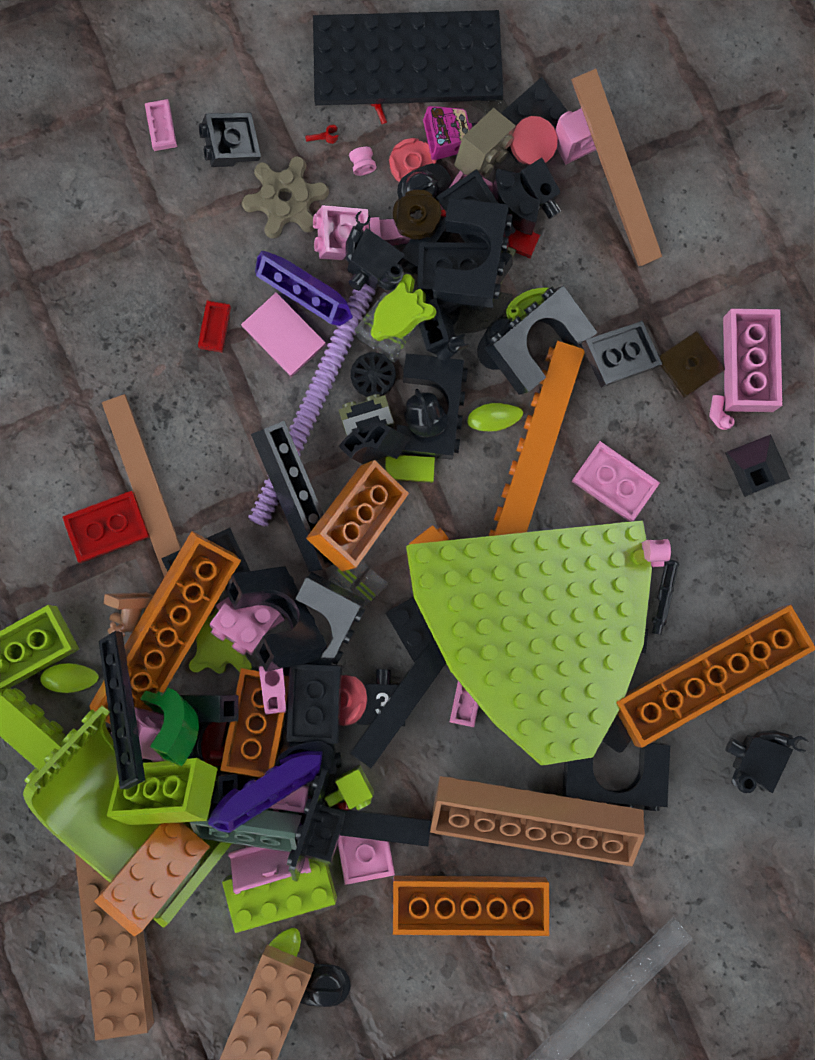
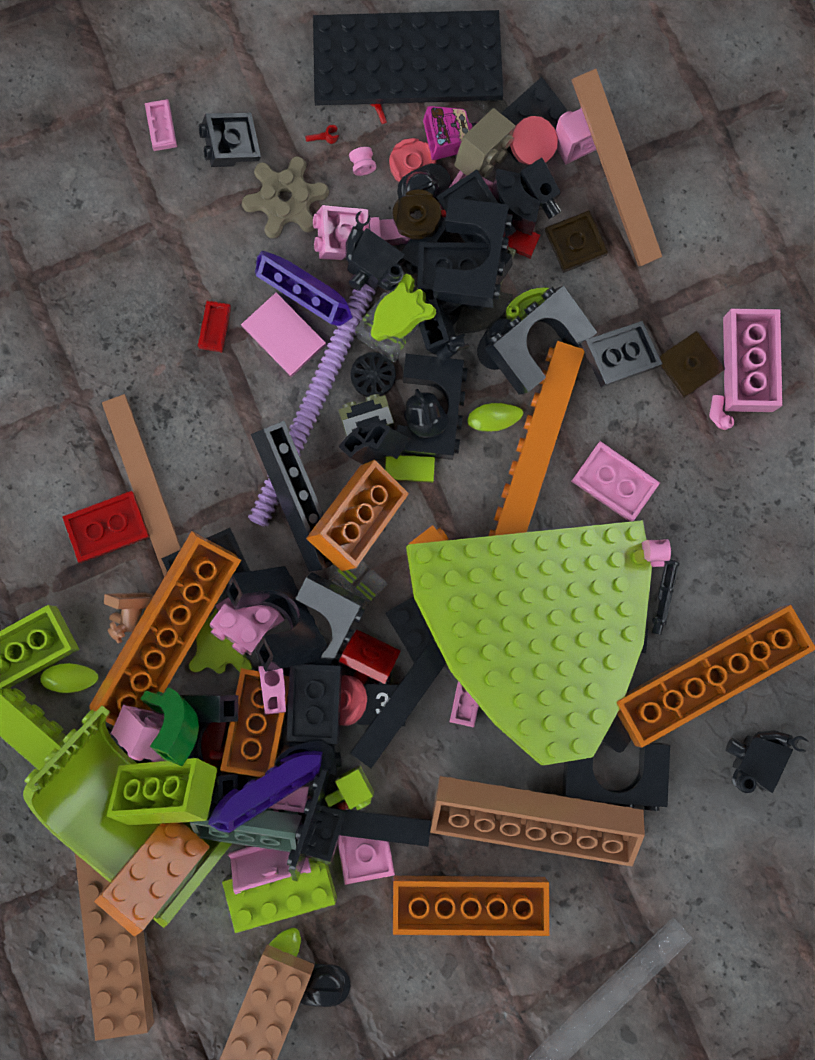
black tile [98,631,146,790] -> none
black slope [725,434,790,497] -> none
none -> red tile [339,629,401,684]
none -> dark brown plate [544,210,608,273]

